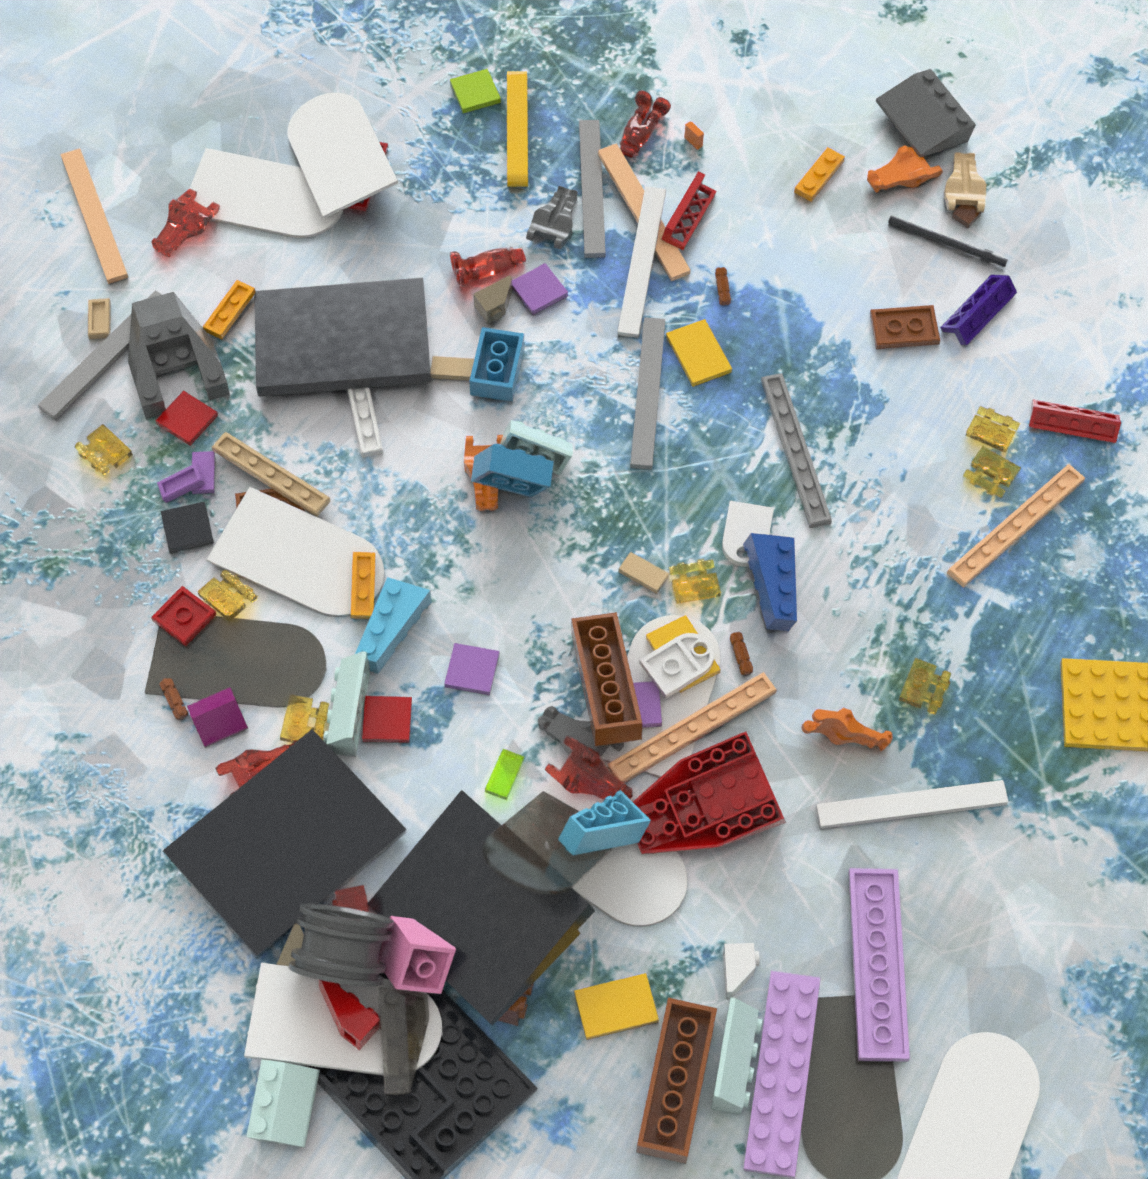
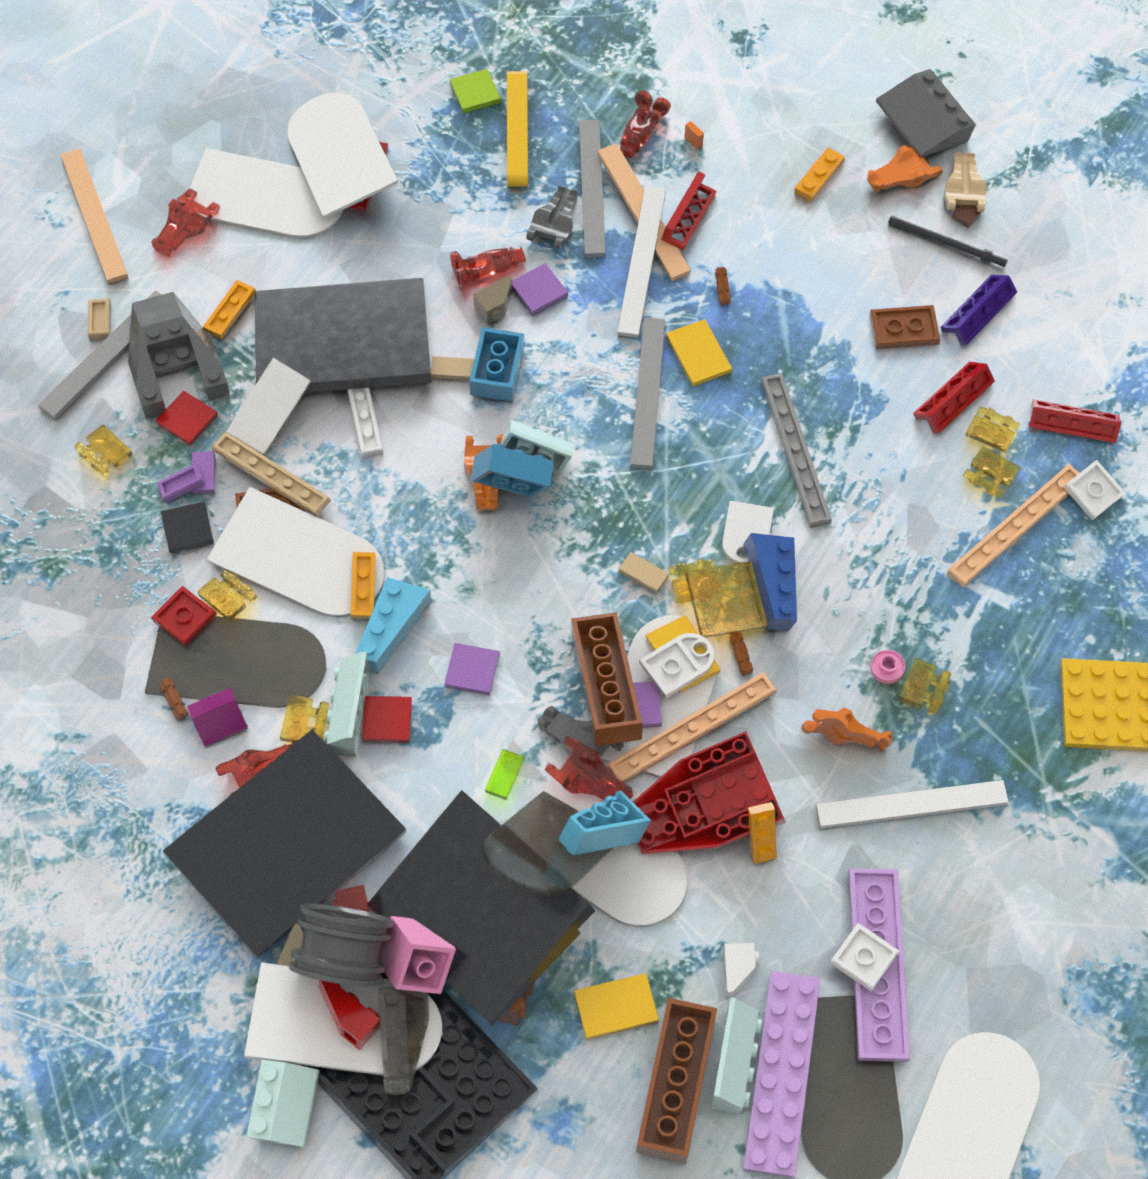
none -> white tile [226,358,311,455]
none -> clear yellow plate [685,561,768,638]
none -> light orange plate [748,802,777,864]
none -> white tile [830,923,899,992]
none -> bright pink plate [870,650,905,684]
none -> red fence [913,361,995,433]
none -> white tile [1063,460,1126,520]

